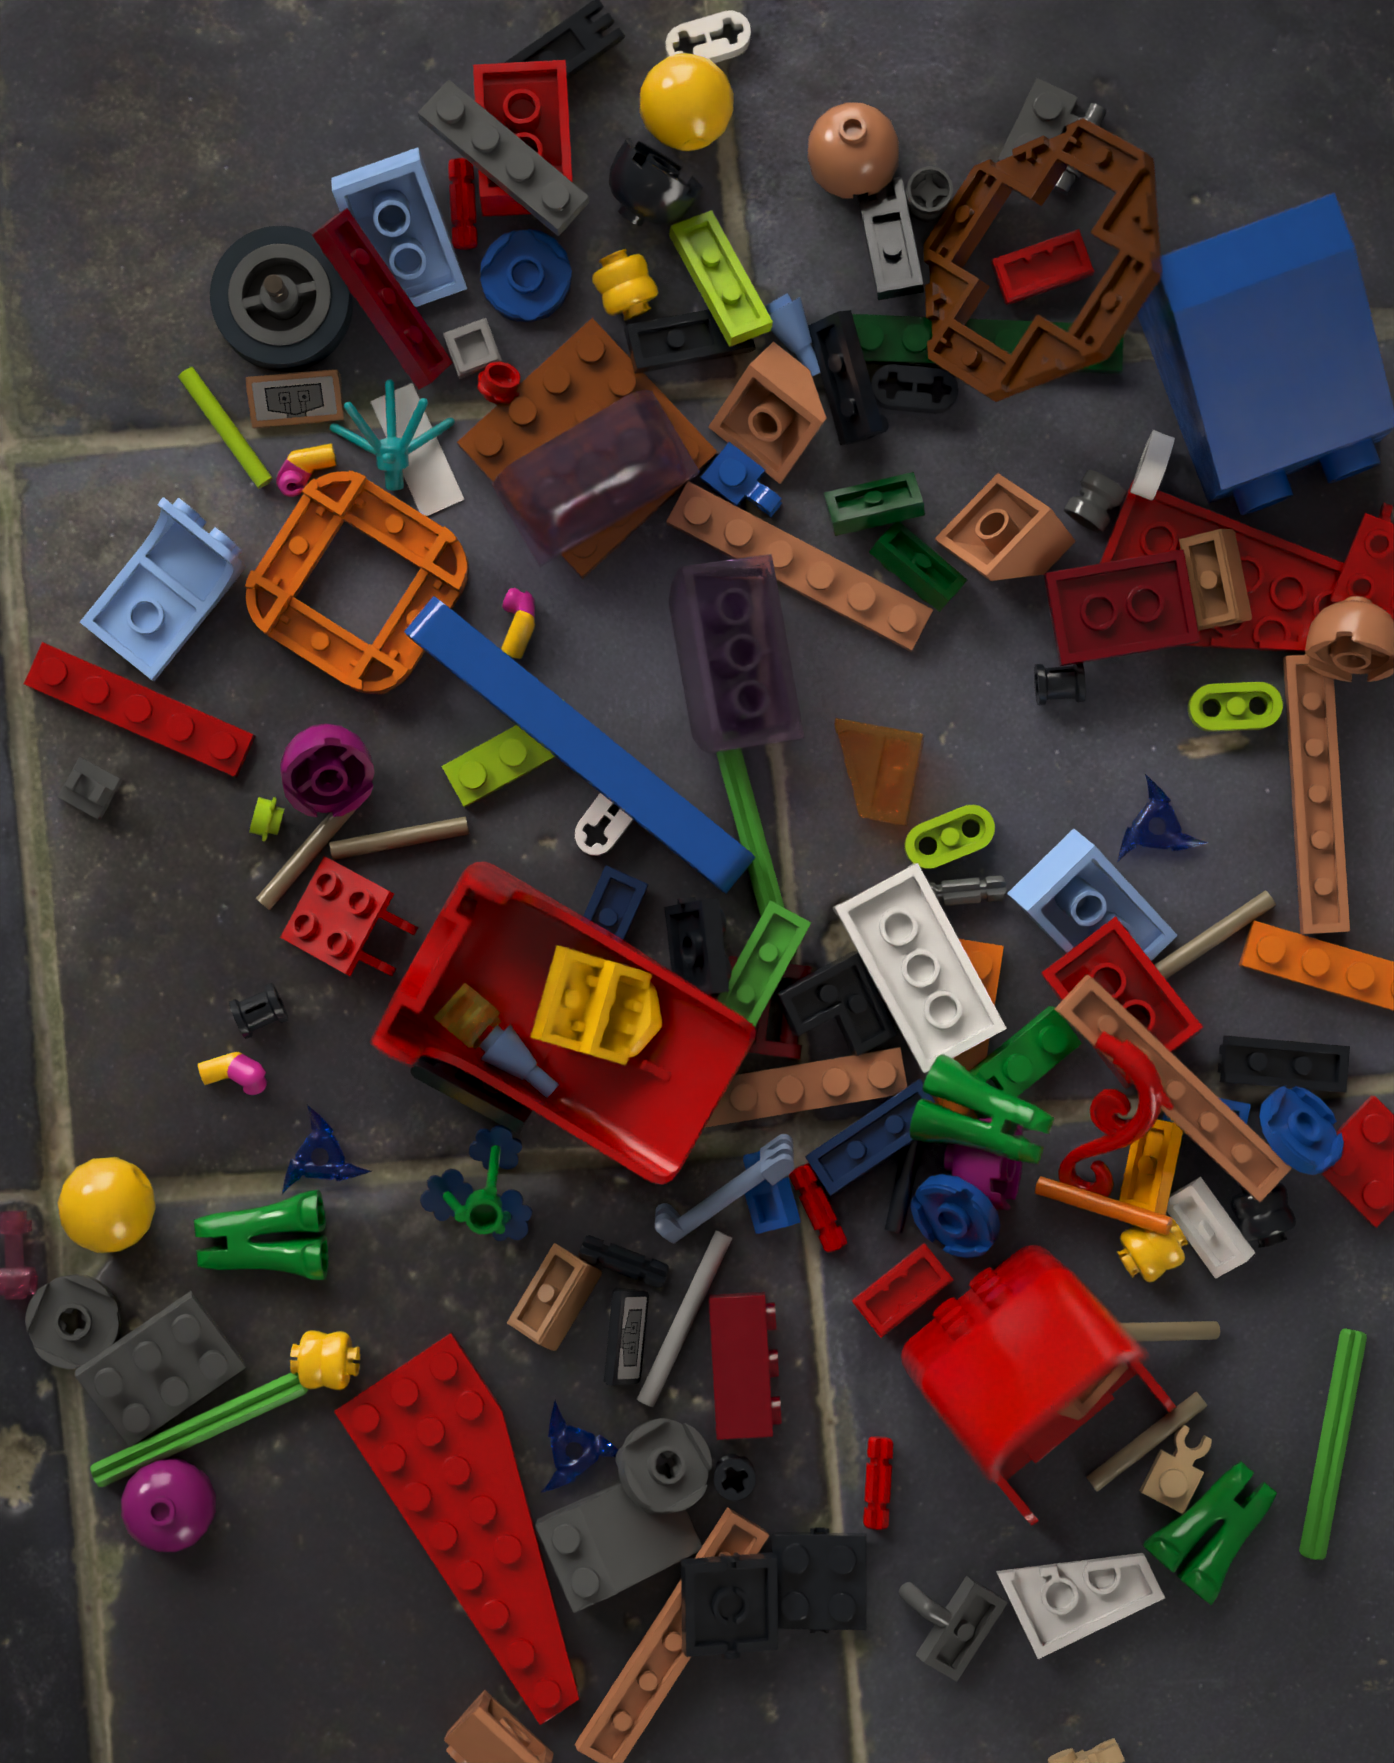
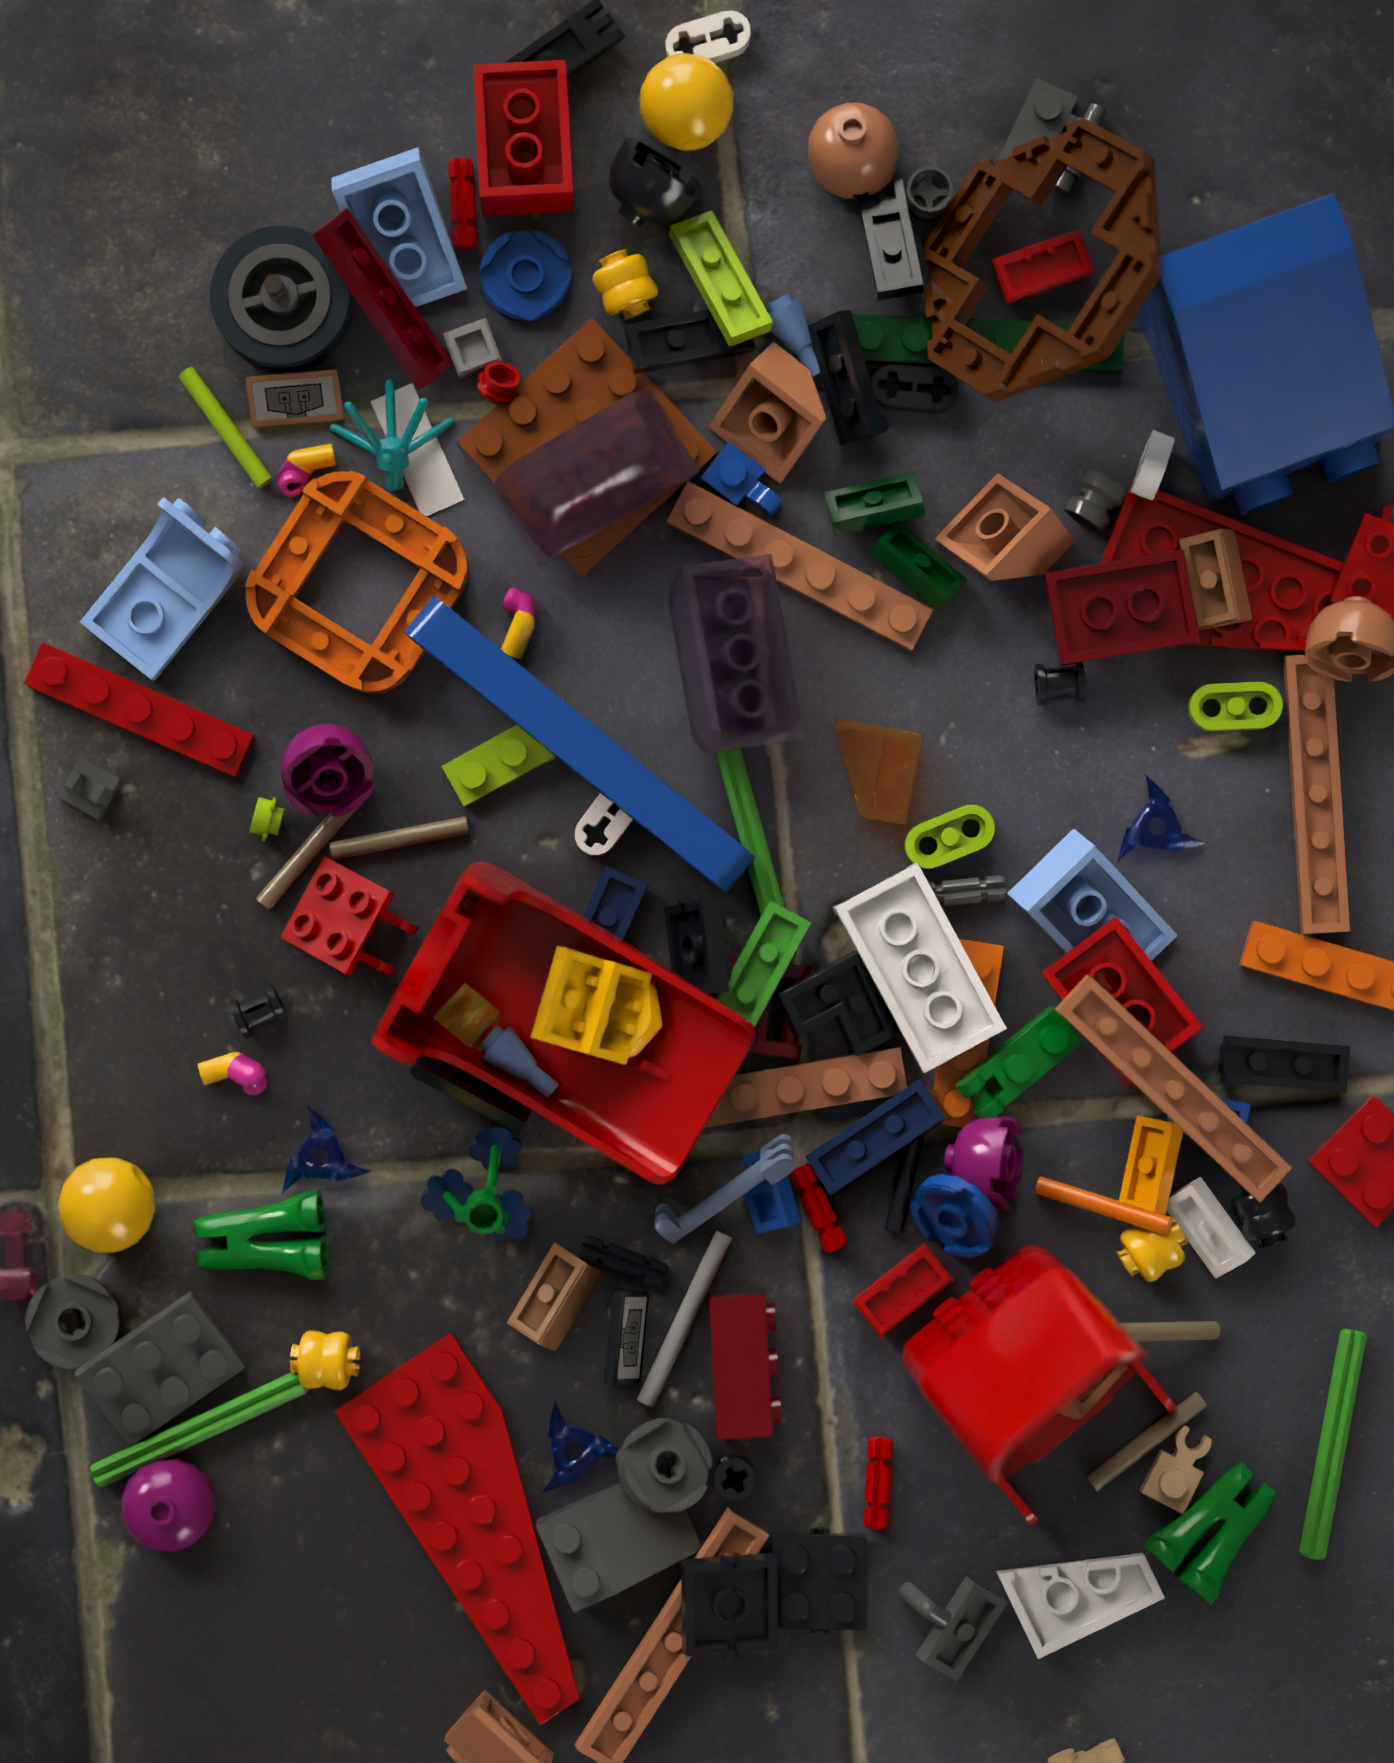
dark grey plate [418,80,589,236] -> none
green piece [910,1054,1055,1164] -> none
red plant [1058,1031,1174,1197] -> none
dark tan bar [1155,890,1276,979] -> none
blue tile [1259,1086,1344,1175] -> none

